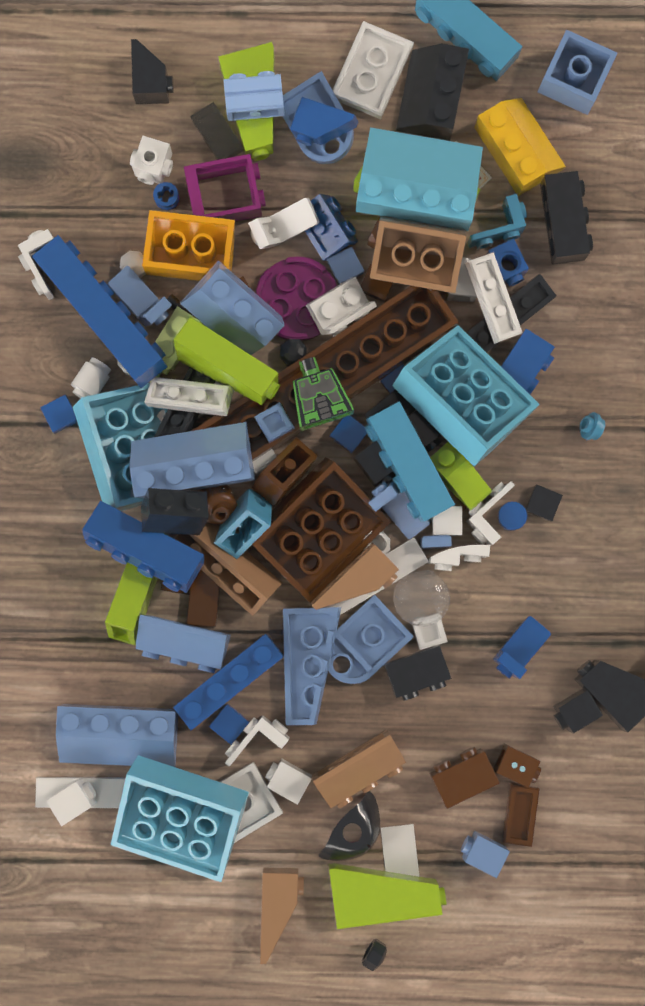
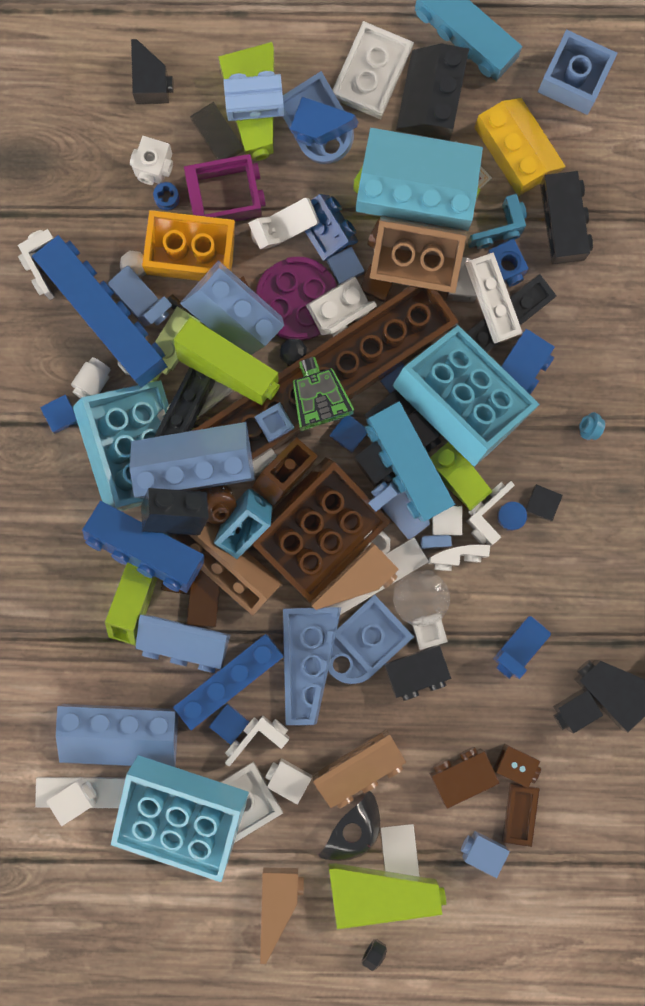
white tile [144,377,234,416] -> none

